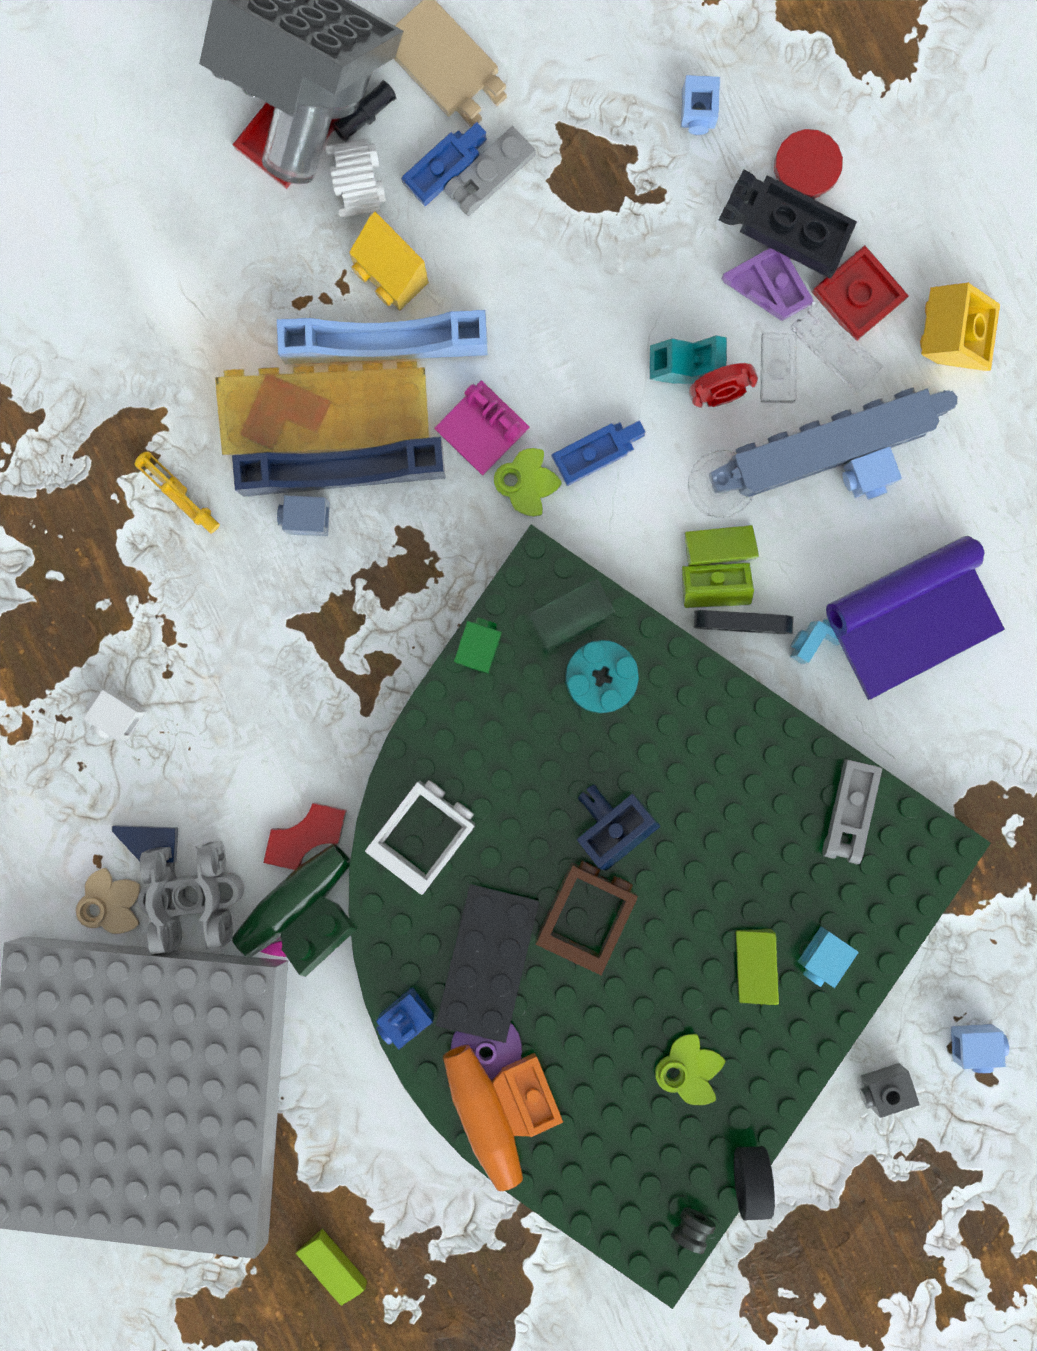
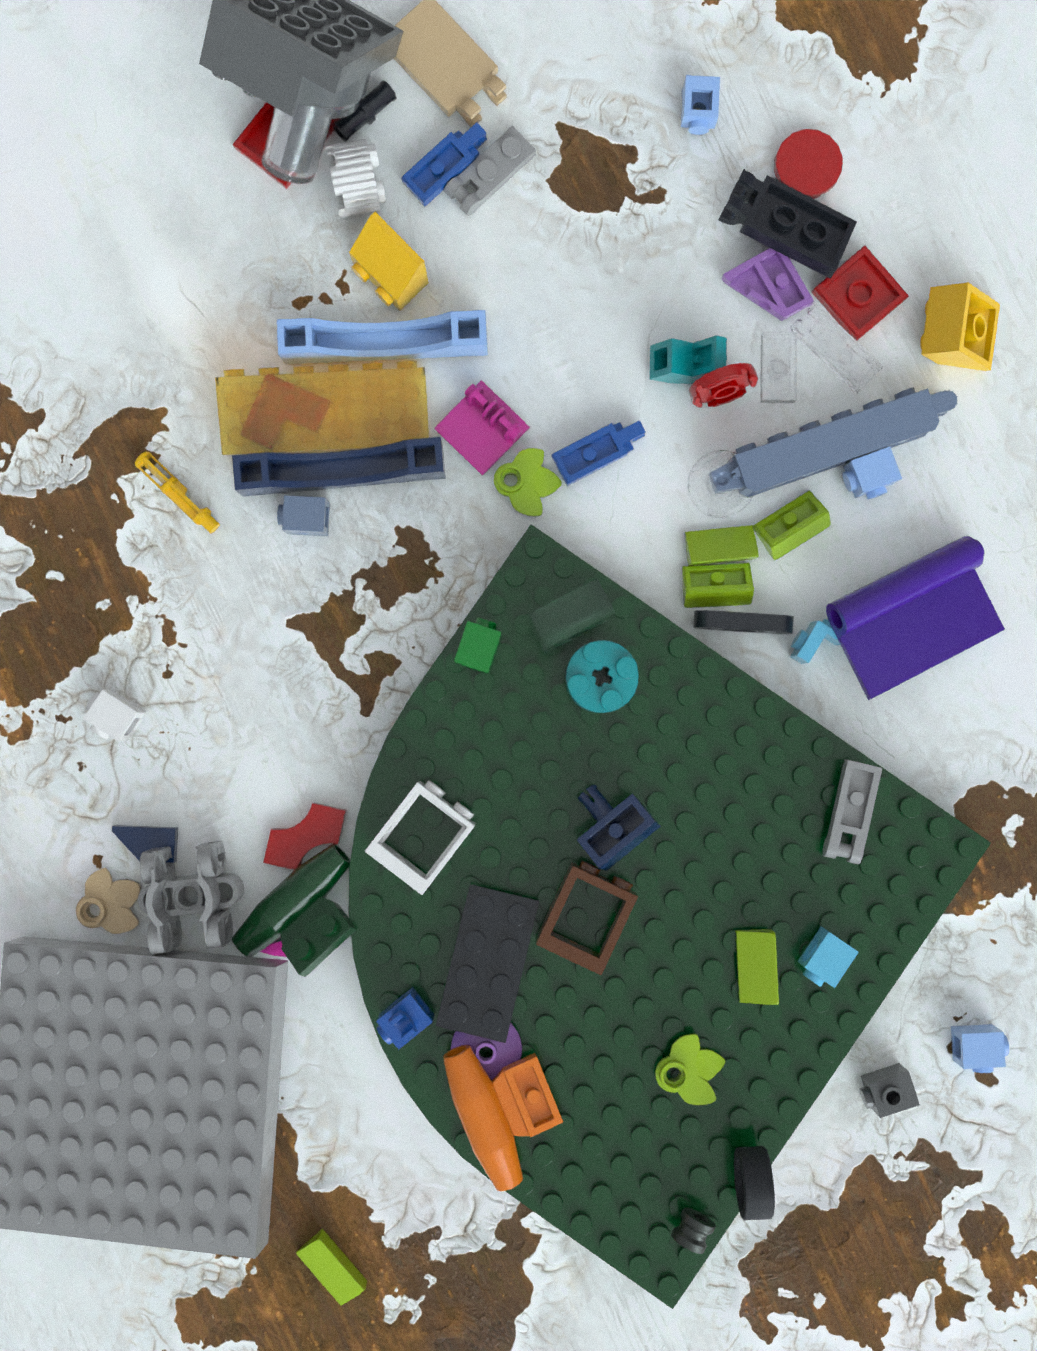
none -> lime slope [753,490,831,560]

